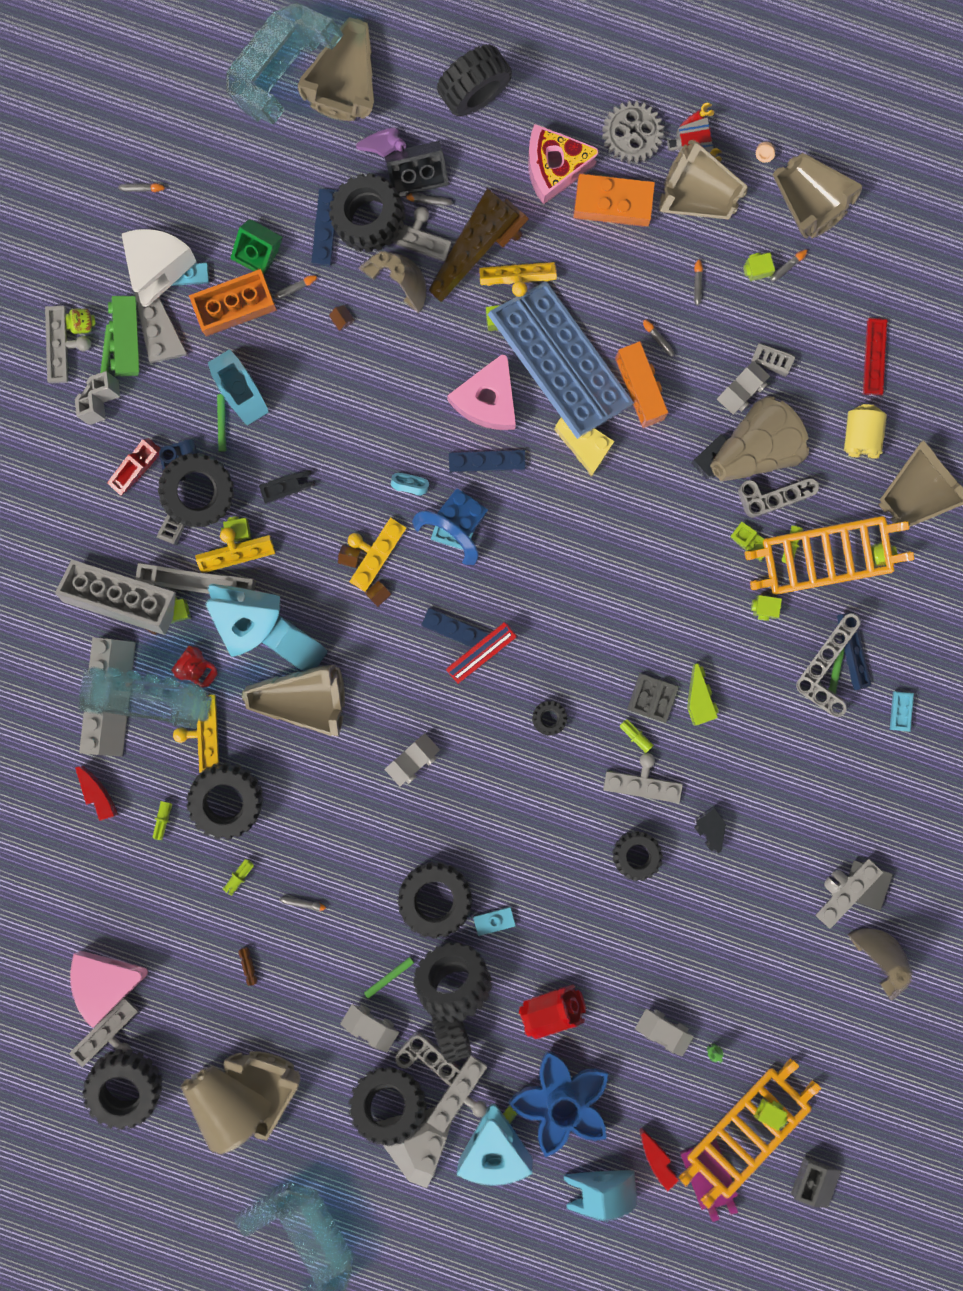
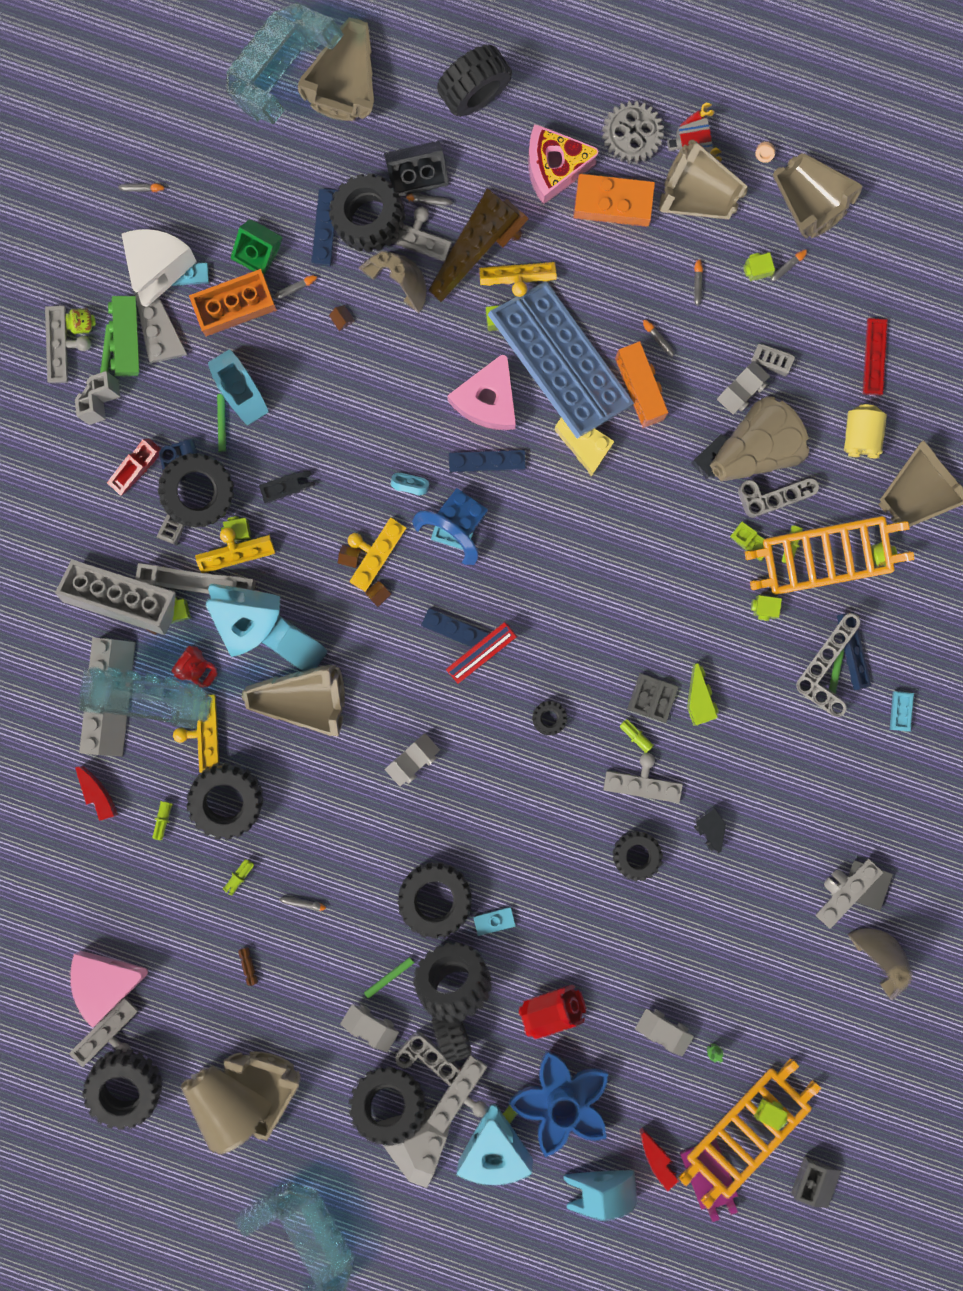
medium lavender arm [356,128,406,157] -> none

